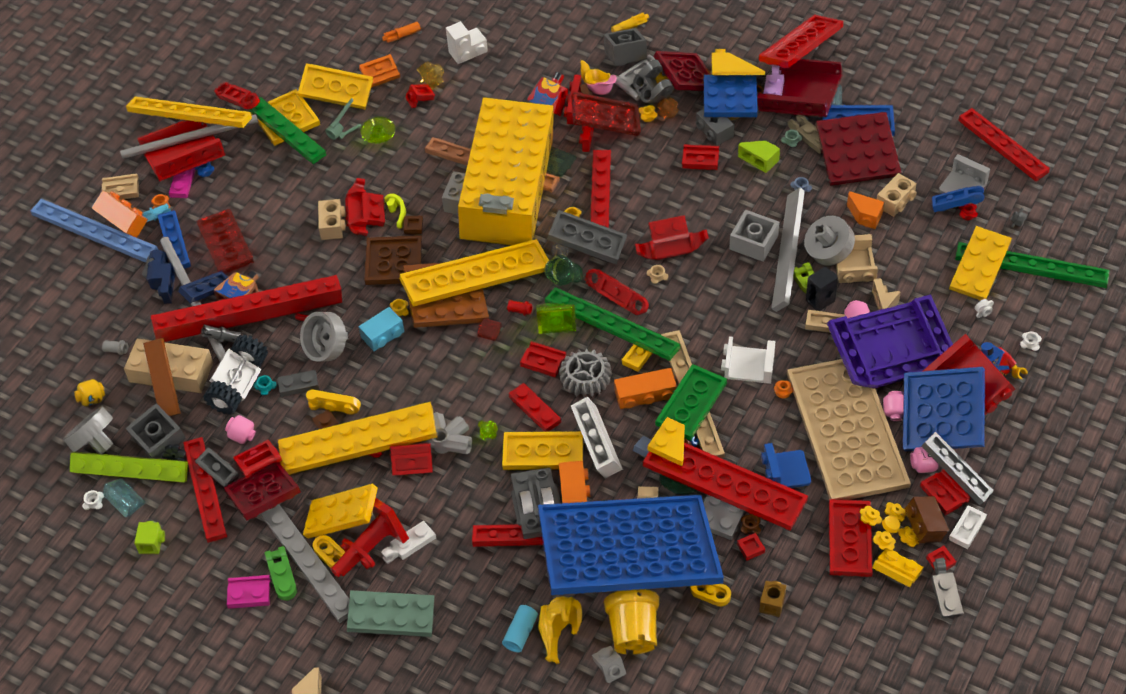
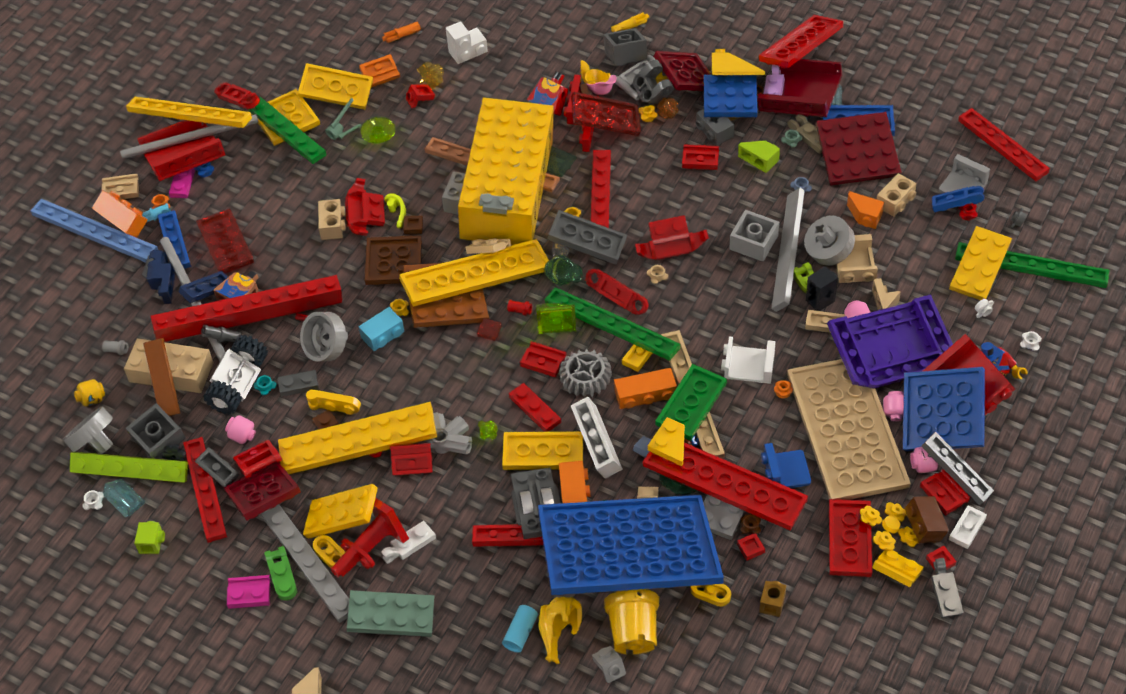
none -> tan plate [466,238,511,254]

